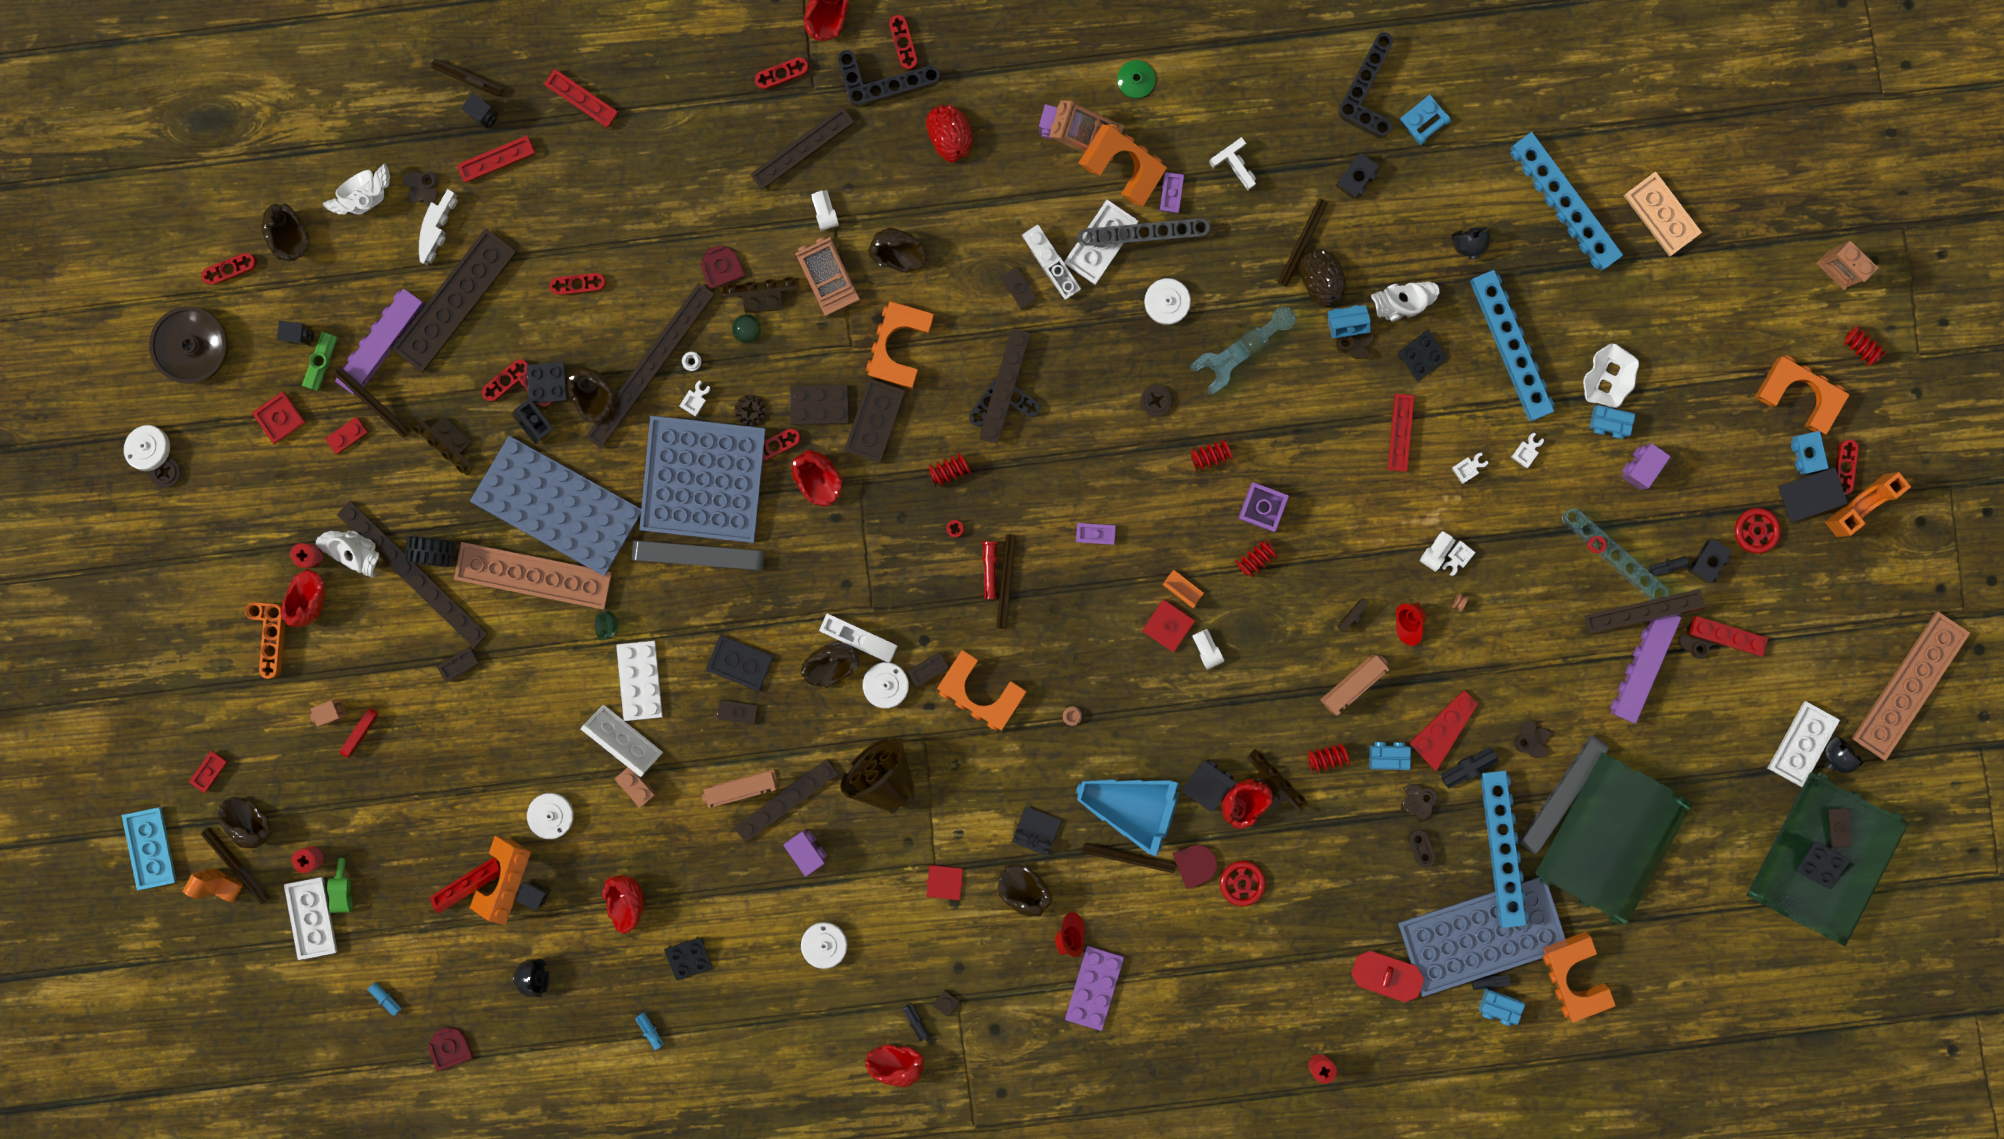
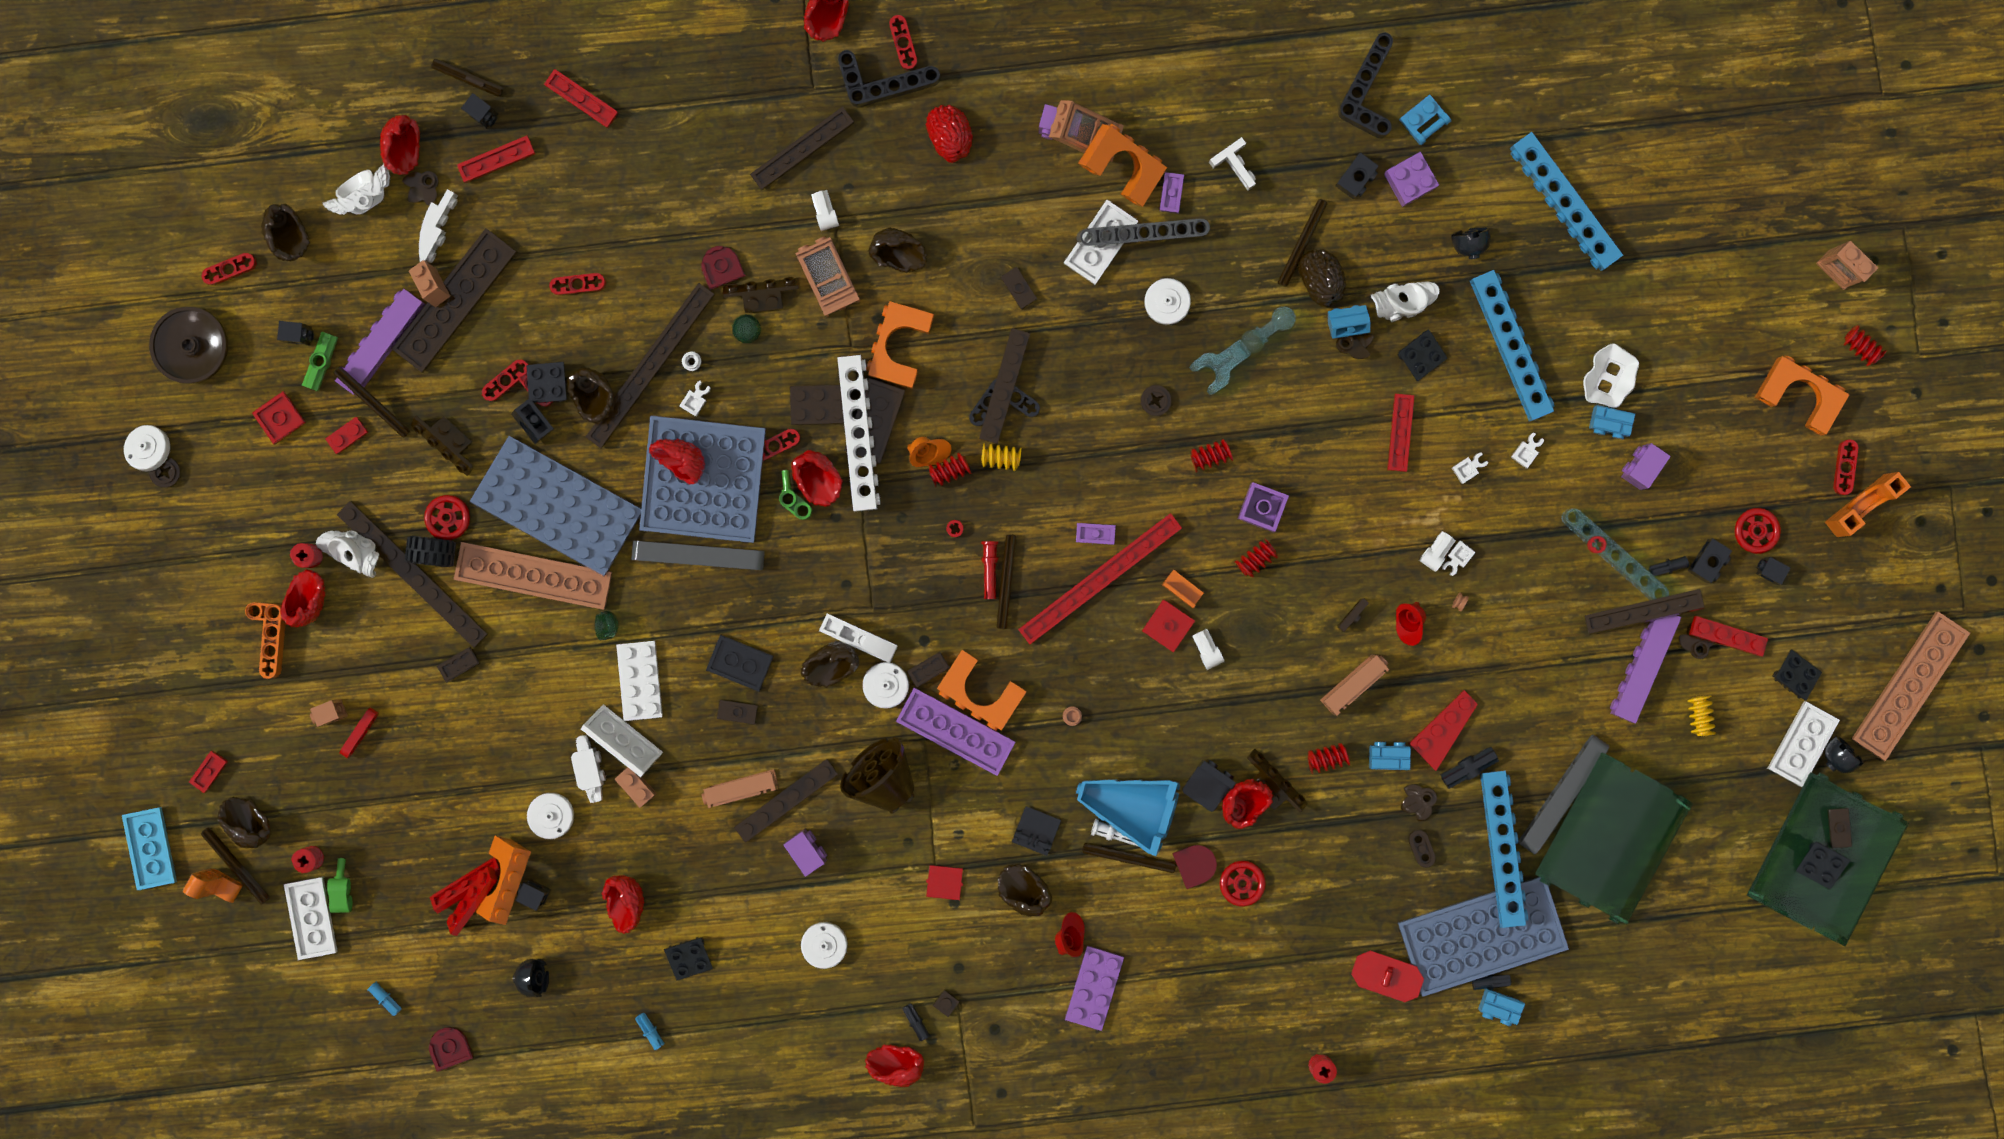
dark brown gear [735,395,766,426] -> none
red beam [755,57,808,90] -> none
white slope [1022,224,1081,300] -> none
green dish [1117,60,1155,99] -> none
dark brown plate [1514,720,1551,758] -> none
orange arch [1542,931,1615,1023] -> none
light nougat plate [1623,171,1702,257] -> none
black tile [1778,467,1848,522] -> none
dark azure brick [1791,431,1828,474] -> none
none -> red hair [379,115,420,175]
none -> nougat brick [409,260,450,307]
none -> red plate [424,495,470,540]
none -> red plate [447,866,497,936]
none -> white hinge [571,735,606,803]
none -> red hair [649,439,705,484]
none -> bright green beam [779,470,813,520]
none -> white brick [837,355,880,512]
none -> medium lavender plate [896,688,1015,776]
none -> orange piece [907,437,951,467]
none -> yellow piece [981,443,1022,471]
none -> red plate [1018,513,1182,644]
none -> white pin [1091,819,1139,847]
none -> medium lavender brick [1384,152,1439,207]
none -> yellow piece [1687,695,1716,736]
none -> black brick [1756,557,1790,585]
none -> black hinge [1772,649,1822,701]

